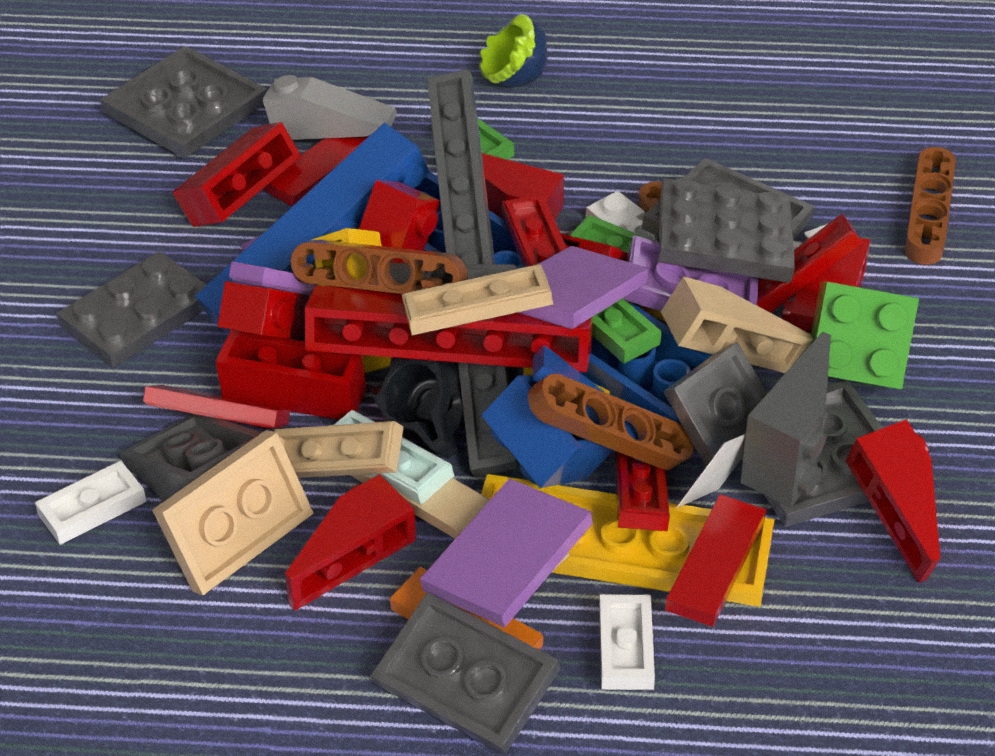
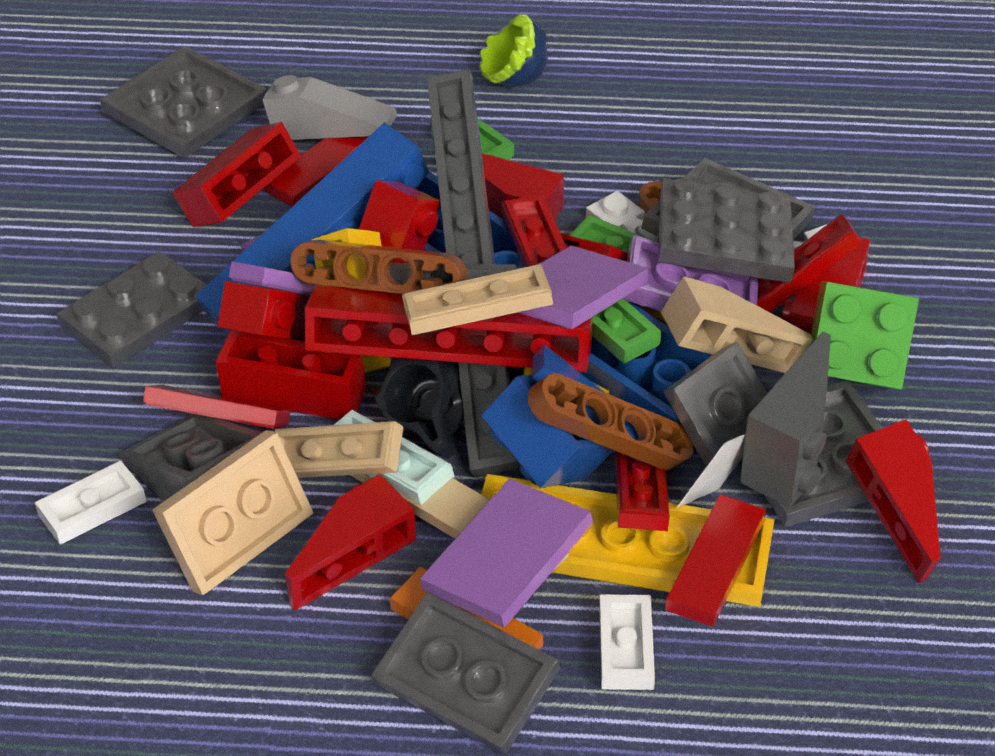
dark orange beam [904,147,956,265] -> none

